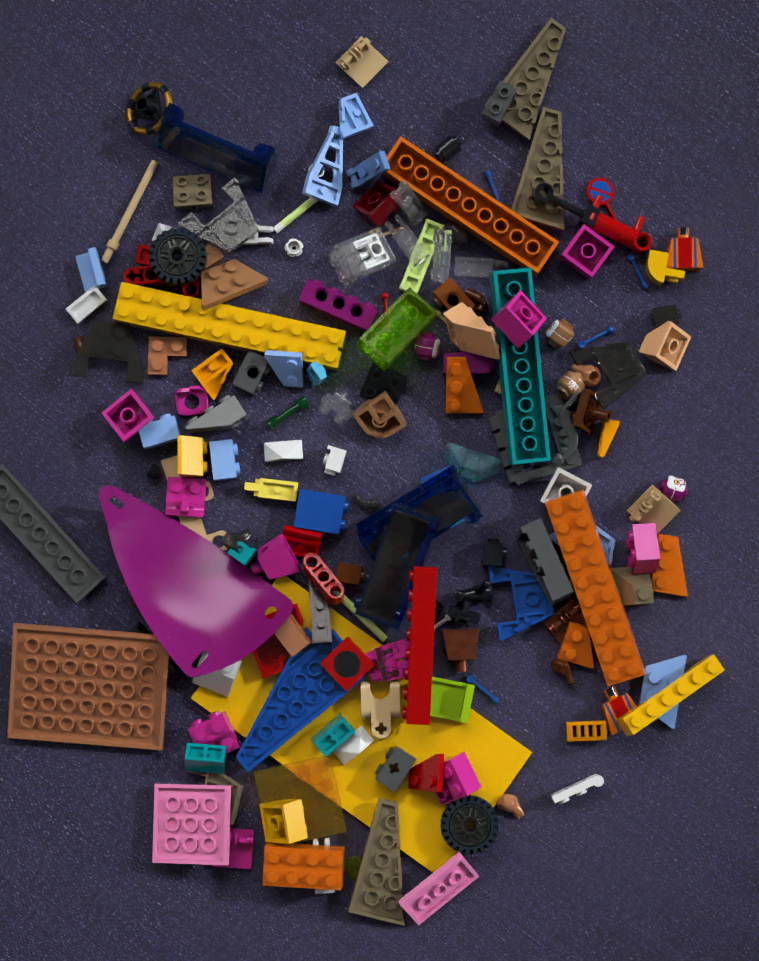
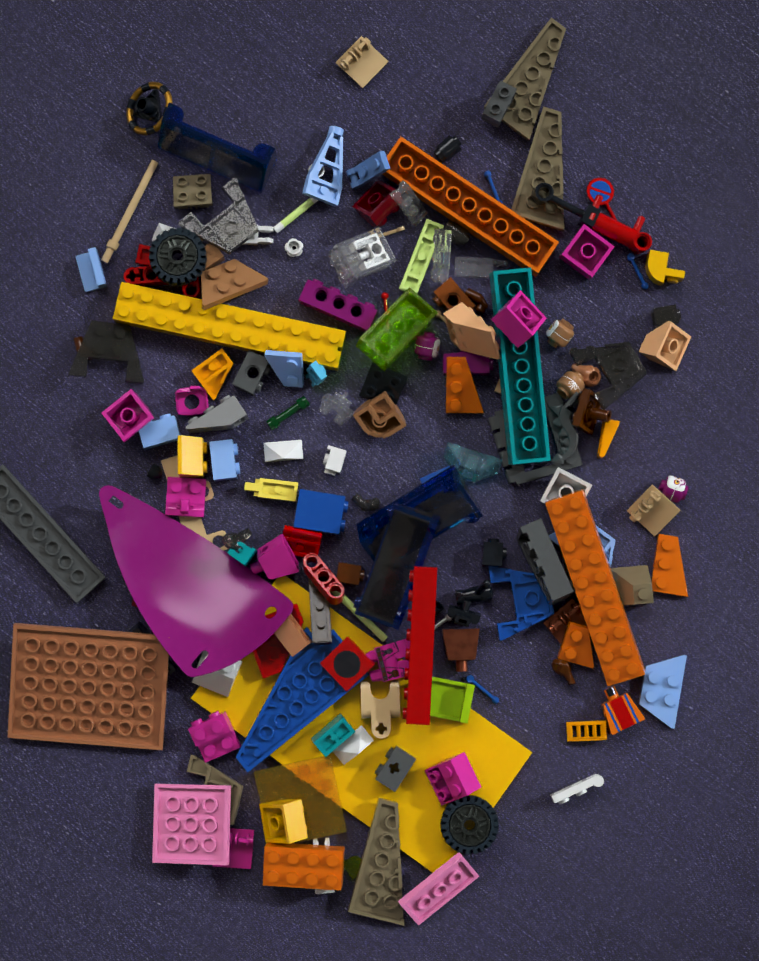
white tile [66,285,107,324] -> none
nougat plate [148,336,188,376] -> none
teal hinge [185,743,226,774] -> none
light blue wing [339,93,374,140] -> none
clear hinge [385,214,430,267] -> none
red wing [408,754,444,792] -> none
nougat animal [497,794,524,819] -> none
blue hinge [578,326,614,348] -> none
yellow arch [616,654,724,736] -> none
brick [626,523,660,575] -> none
torso [666,227,703,271] -> none

